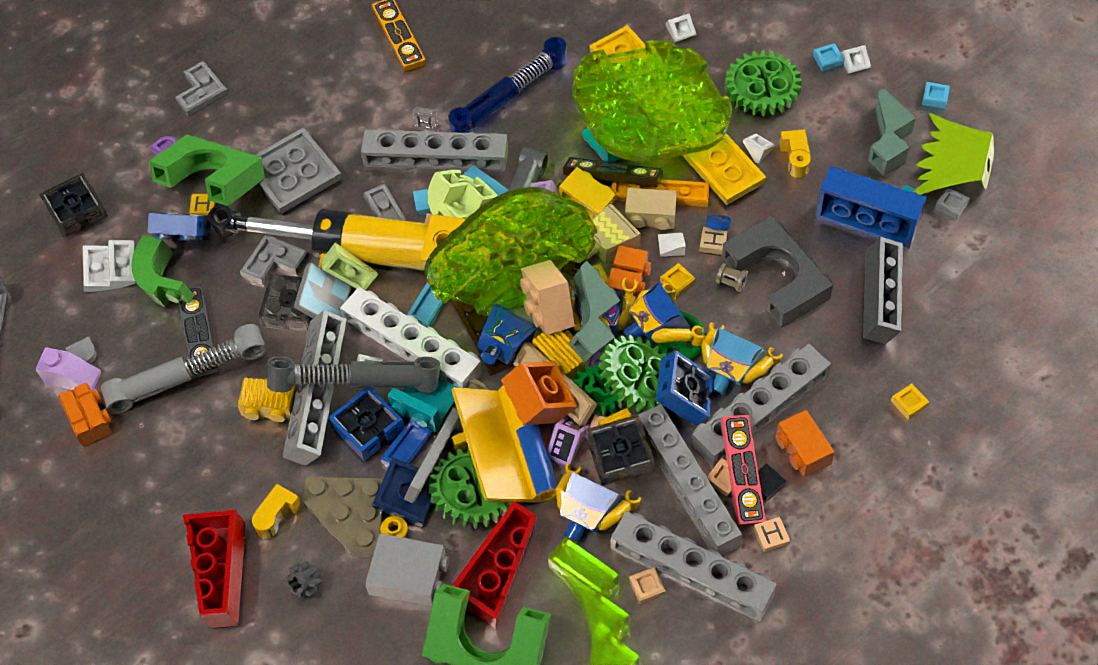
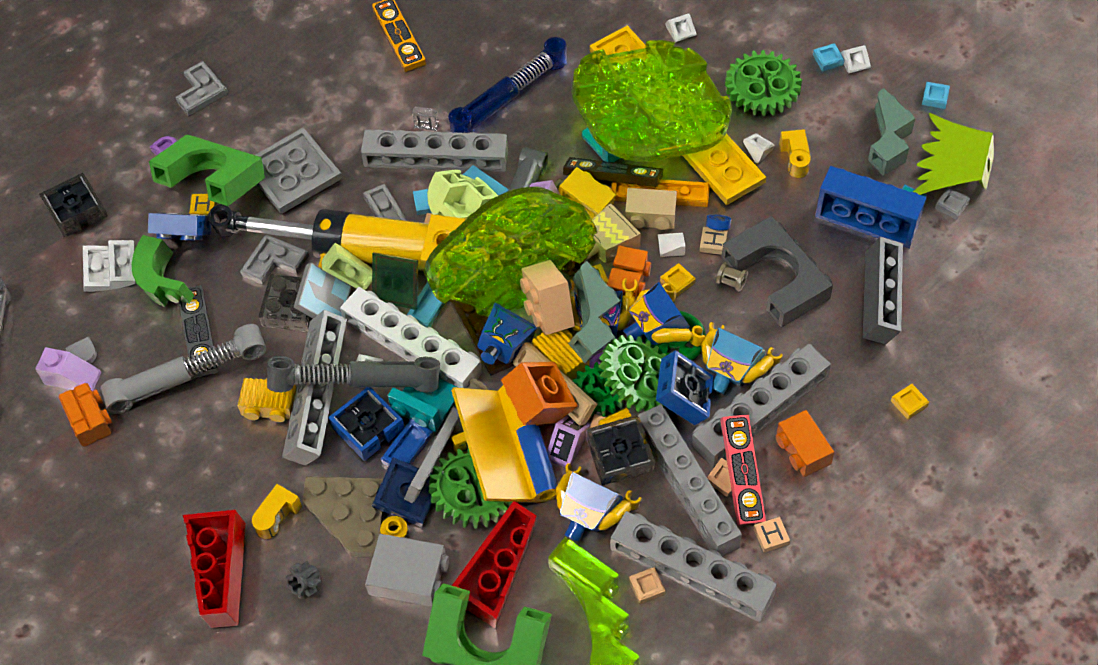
black tile [758,463,786,502] -> none
none -> clear green piece [372,252,418,310]

